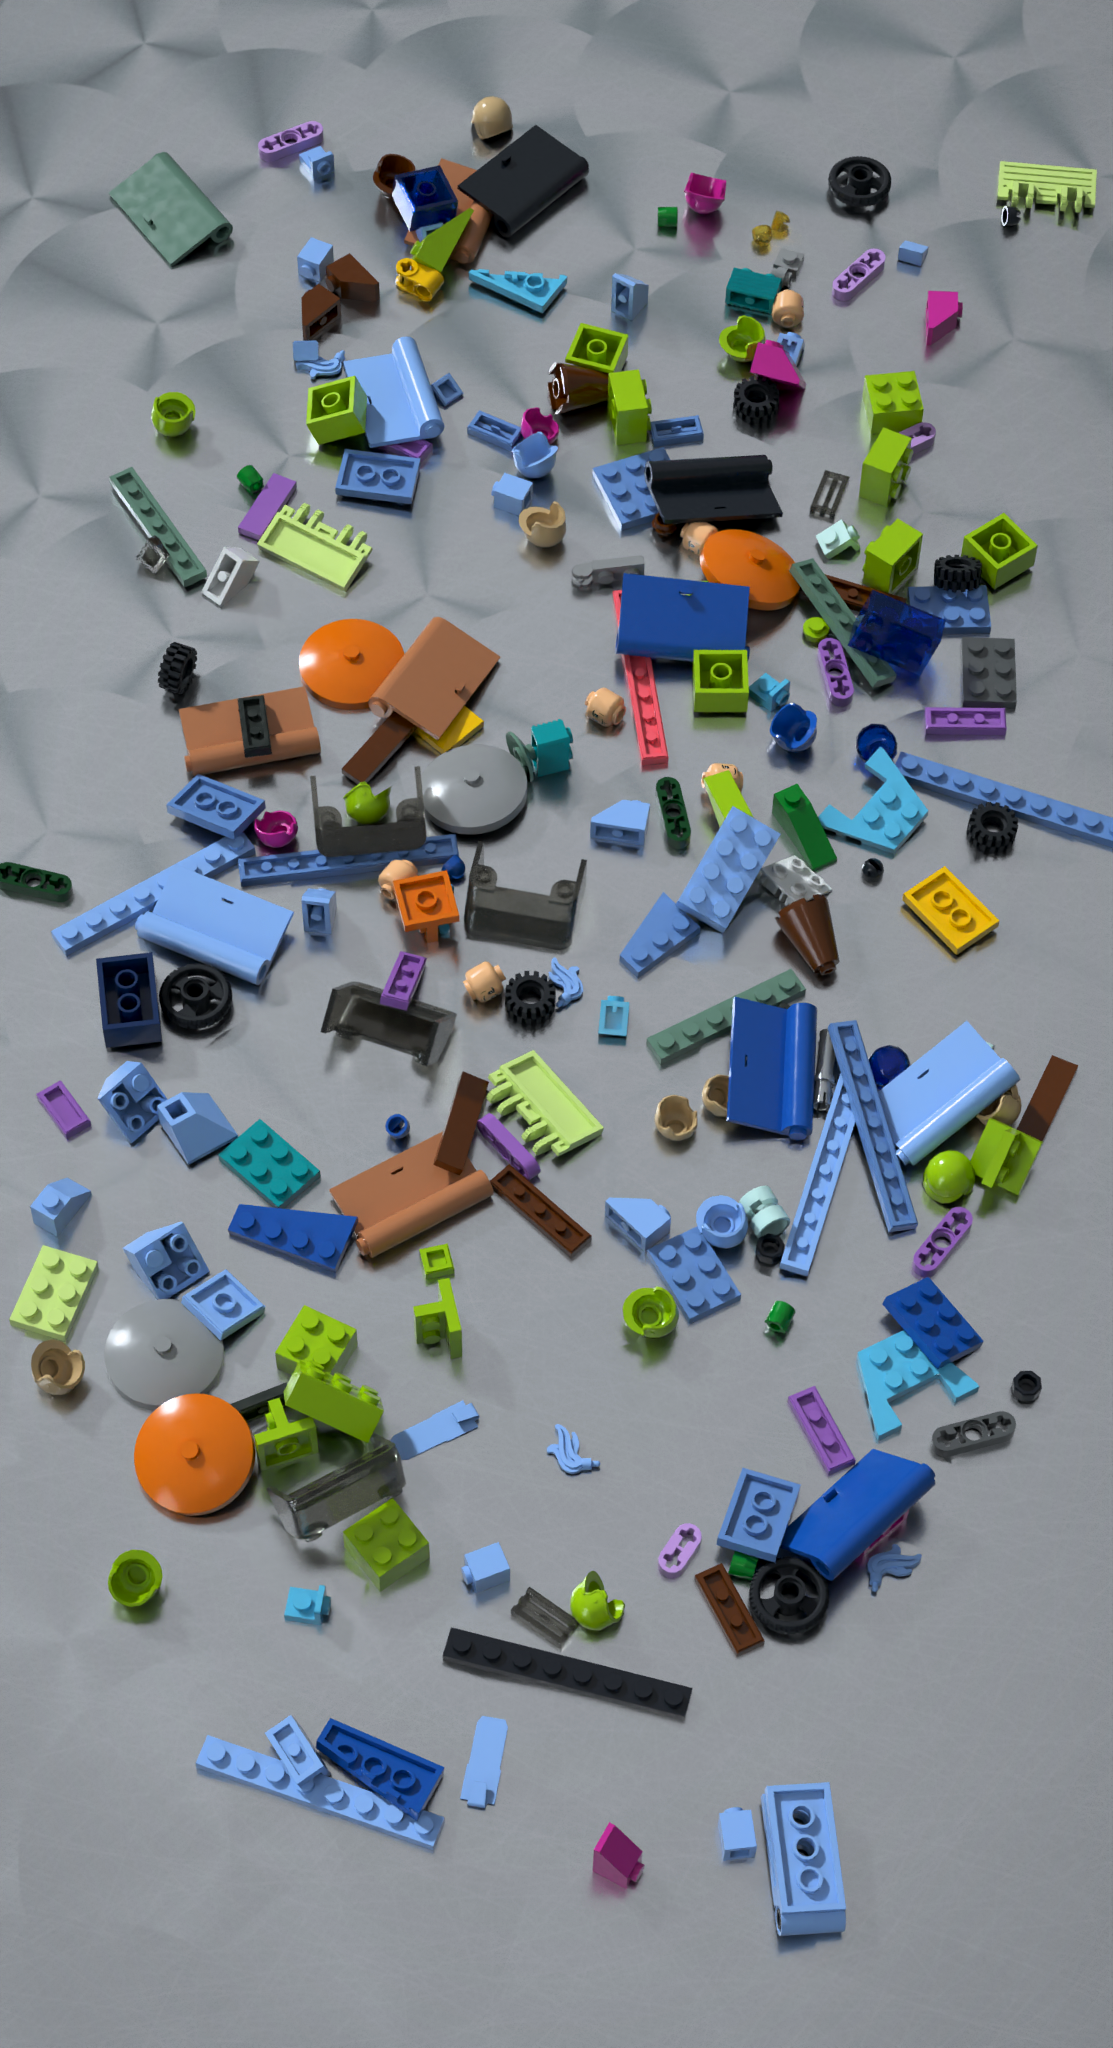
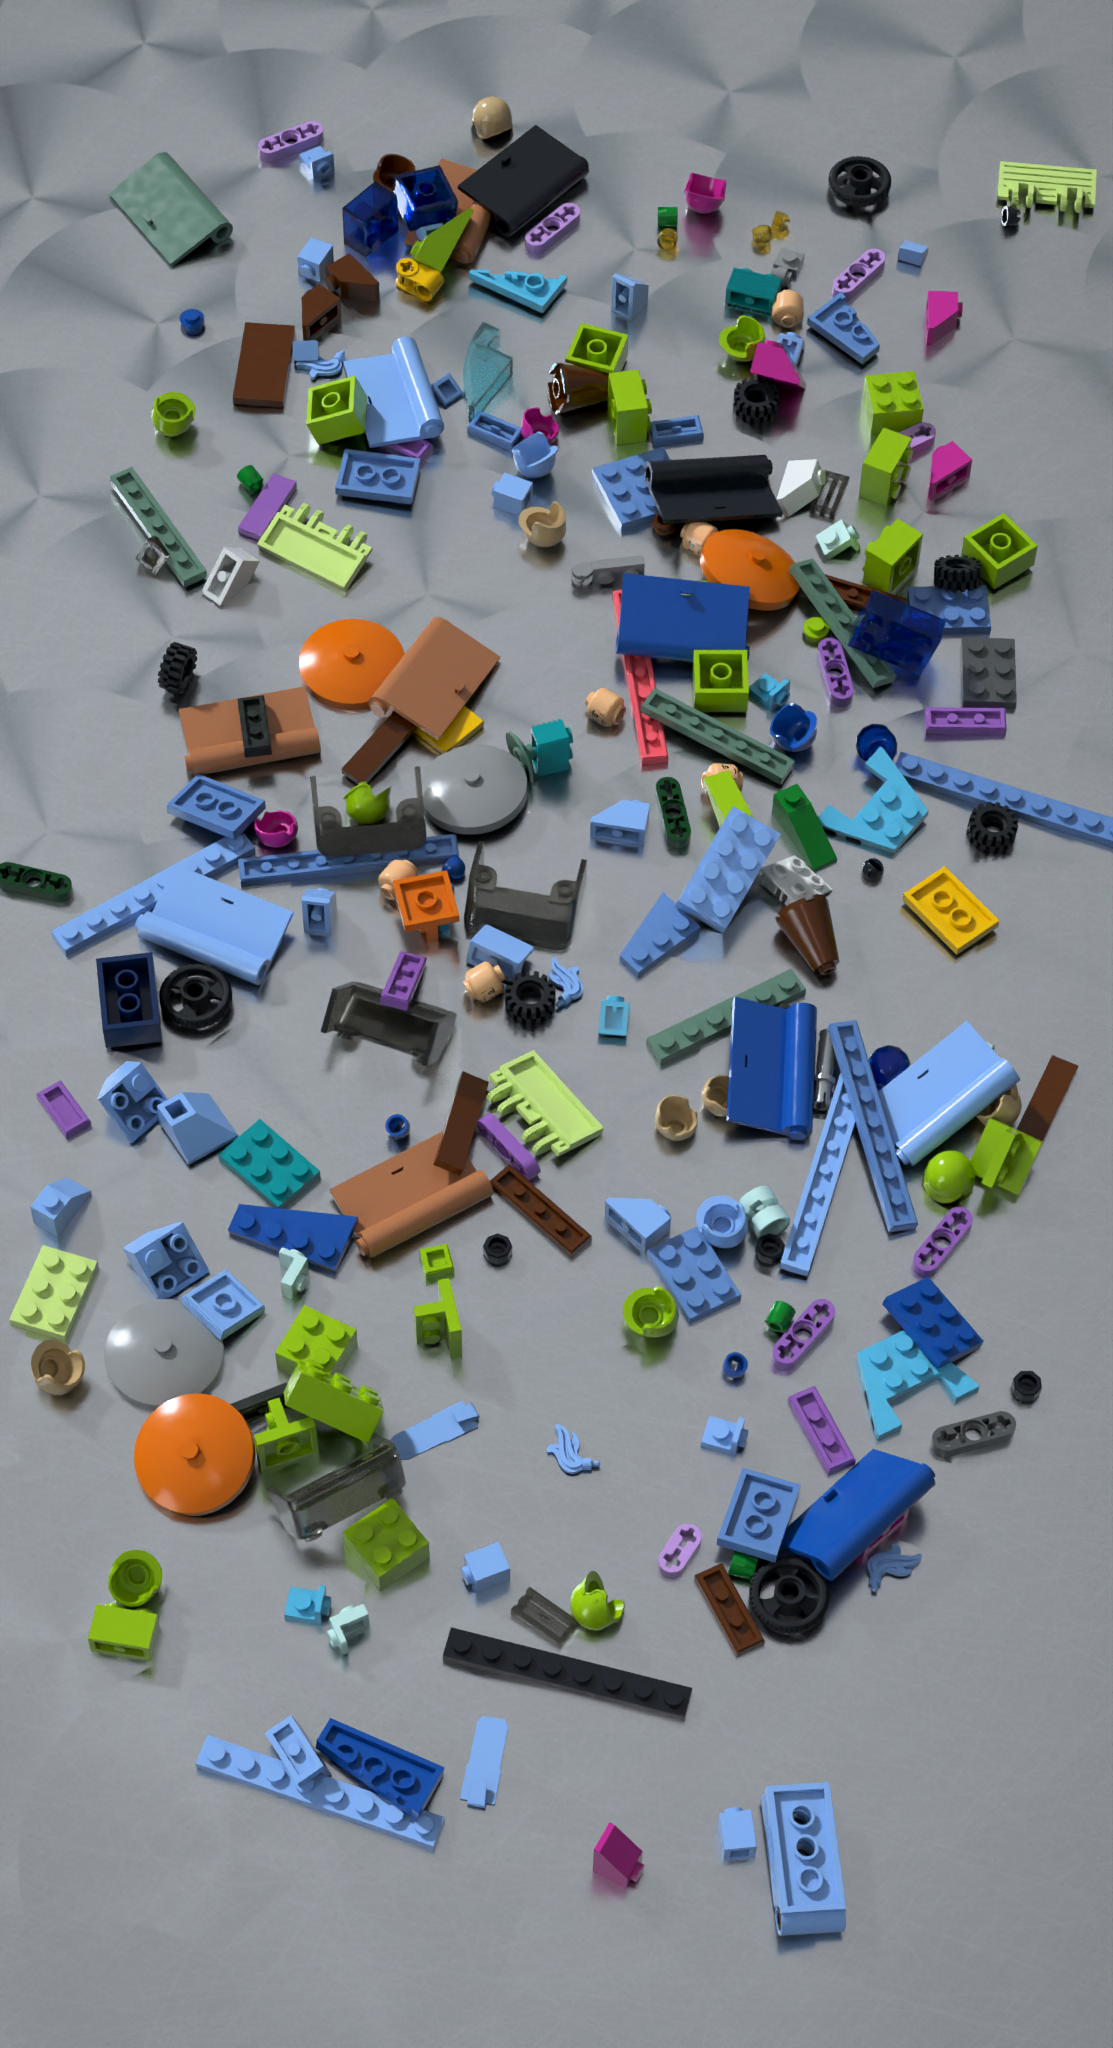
none -> lime brick [88,1603,160,1661]
none -> blue plate [179,309,205,333]
none -> reddish brown tile [233,322,295,407]
none -> light aqua bracket [279,1248,309,1300]
none -> light aqua bracket [327,1604,370,1656]
none -> clear blue brick [342,181,399,257]
none -> clear light blue slope [463,322,513,423]
none -> light blue panel [466,925,534,982]
none -> black tile [483,1233,512,1265]
none -> lavender beam [525,203,580,254]
none -> sand green plate [640,688,795,785]
none -> clear yellow hinge [657,228,678,250]
none -> light blue bracket [701,1416,749,1457]
none -> blue hinge [722,1352,748,1379]
none -> medium lavender beam [772,1299,835,1370]
none -> white slope [777,459,826,517]
none -> medium blue wing [807,291,880,364]
none -> dark pink slope [928,441,972,500]

